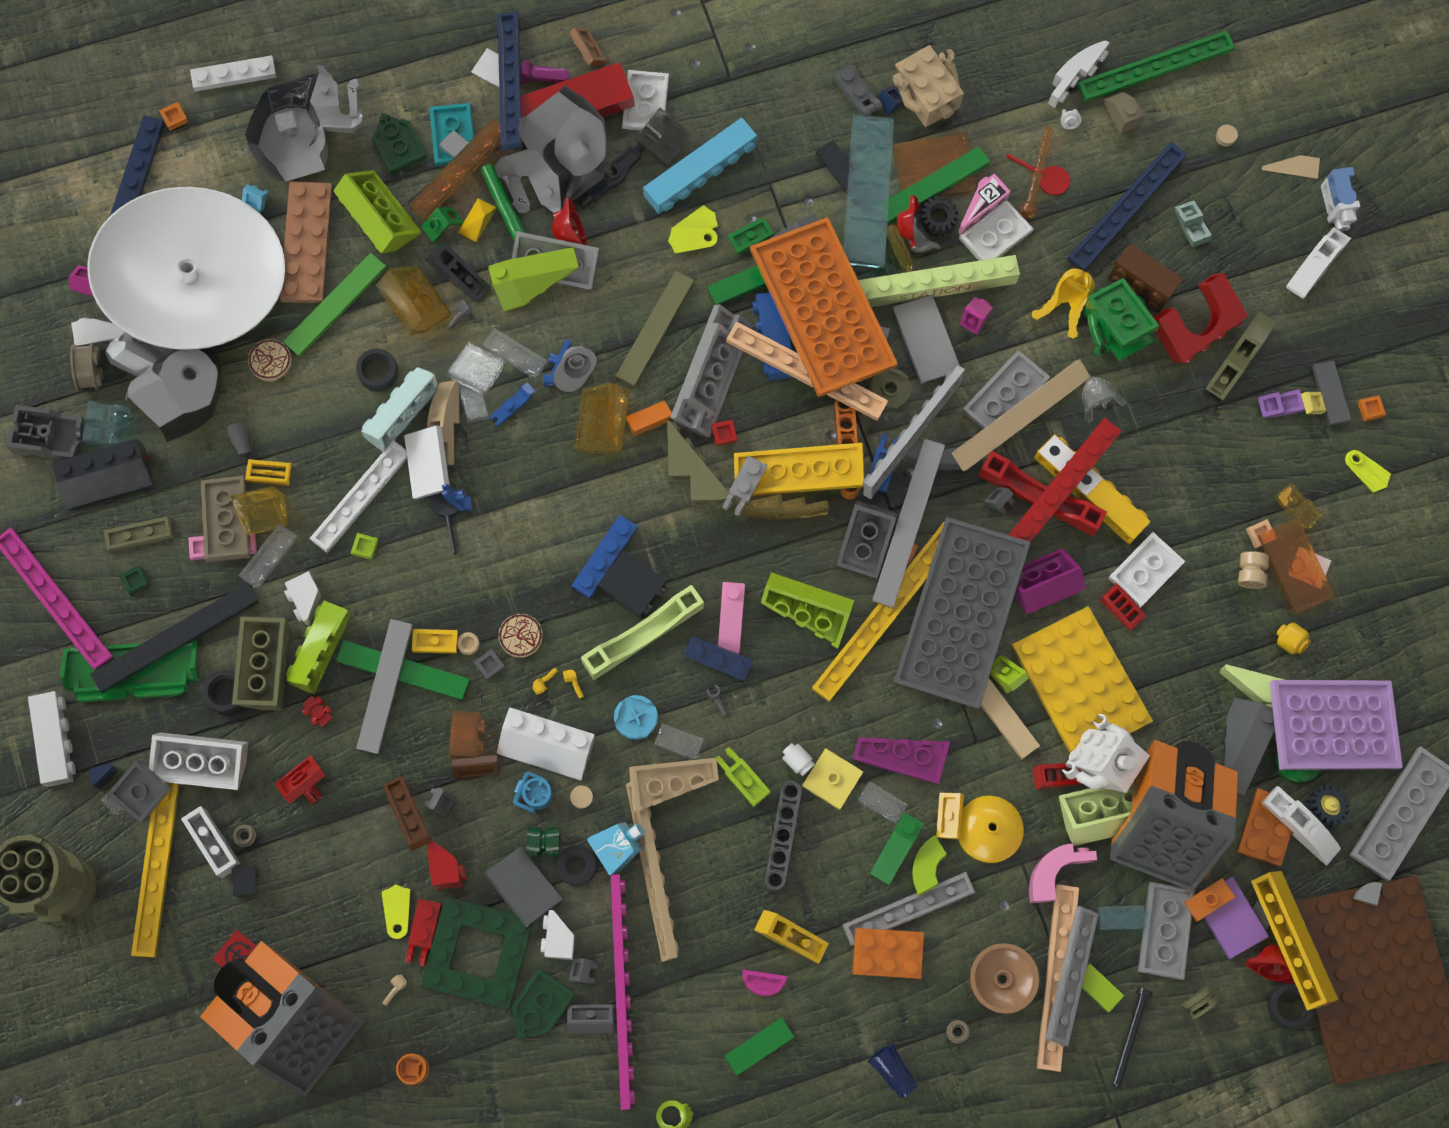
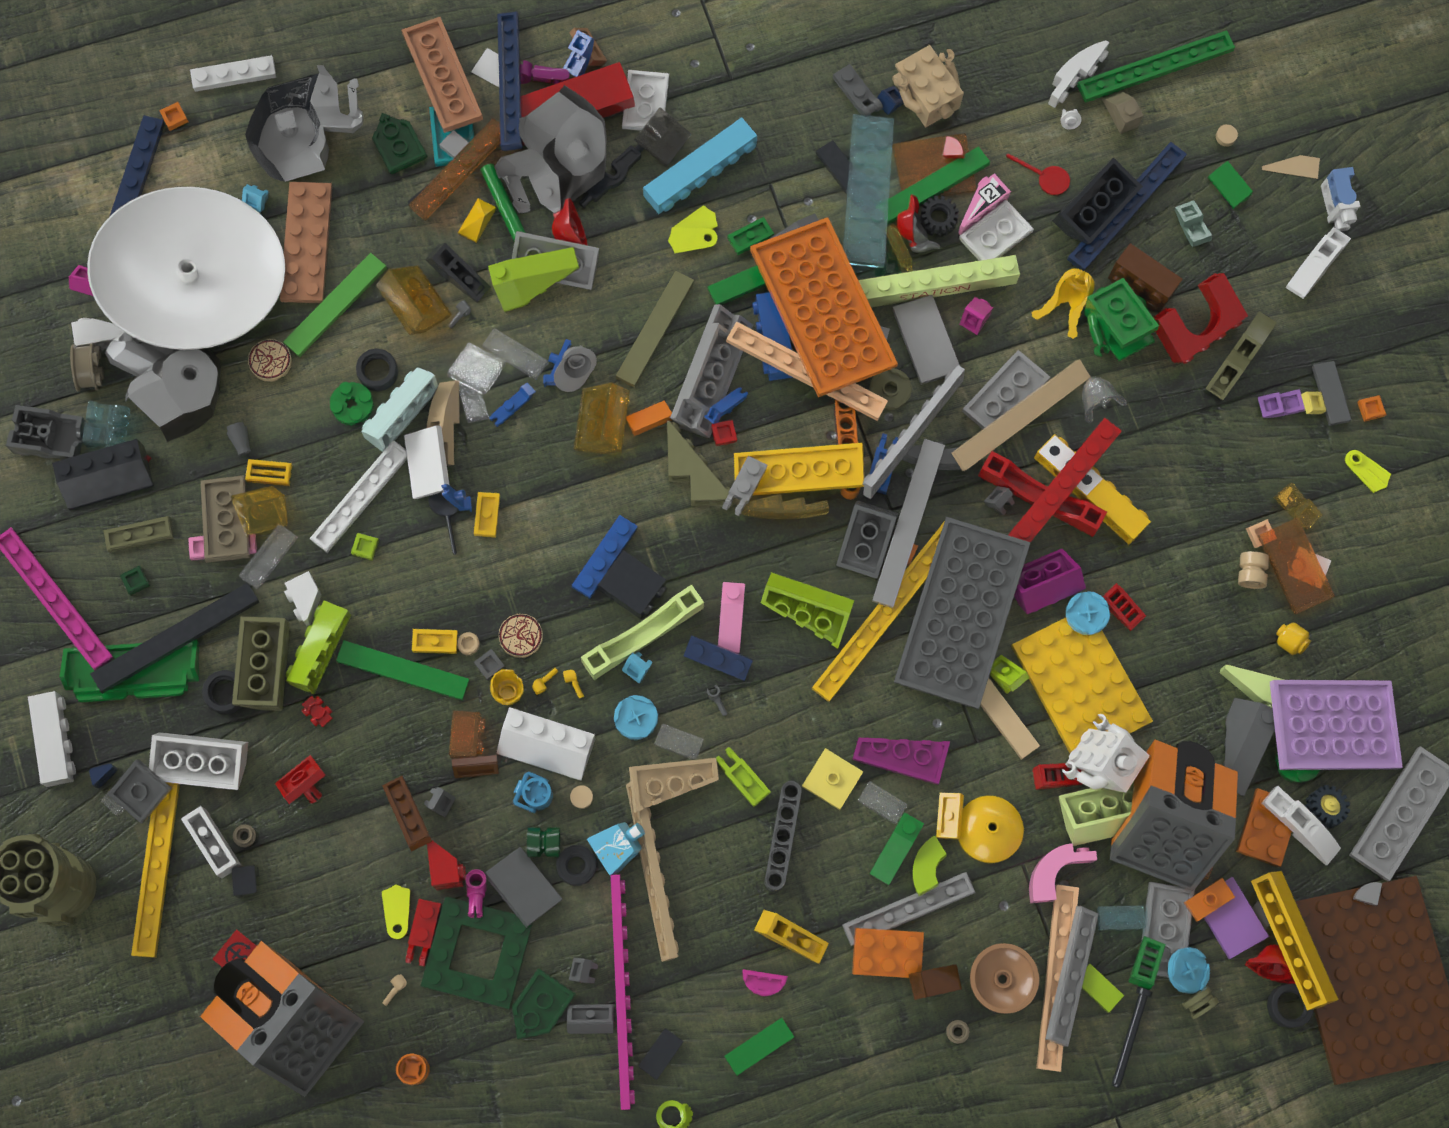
lime slope [334,170,421,254] -> none
light grey tile [356,619,413,754] -> none
green bracket [421,207,464,242] -> none
white slope [541,910,575,960] -> none
white brick [782,743,815,777] -> none
clear blue plant [867,1042,918,1099] -> none
clear orange piece [1019,126,1053,218] -> none
white plate [1108,532,1185,608] -> none
none -> green plate [330,382,374,426]
none -> nougat plate [402,17,483,133]
none -> dark pink pin [466,869,487,918]
none -> yellow plate [474,492,500,538]
none -> yellow hair [490,669,524,705]
none -> slope [563,30,594,77]
none -> medium azure tile [622,652,652,683]
none -> black tile [638,1028,684,1080]
none -> blue piece [704,387,748,424]
none -> reddish brown piece [909,964,962,1000]
none -> tile [943,136,965,158]
none -> black slope [1052,157,1143,245]
none -> medium azure tile [1066,591,1110,635]
none -> green slope [1129,936,1166,990]
none -> medium azure tile [1168,947,1210,994]
none -> green slope [1208,161,1253,209]

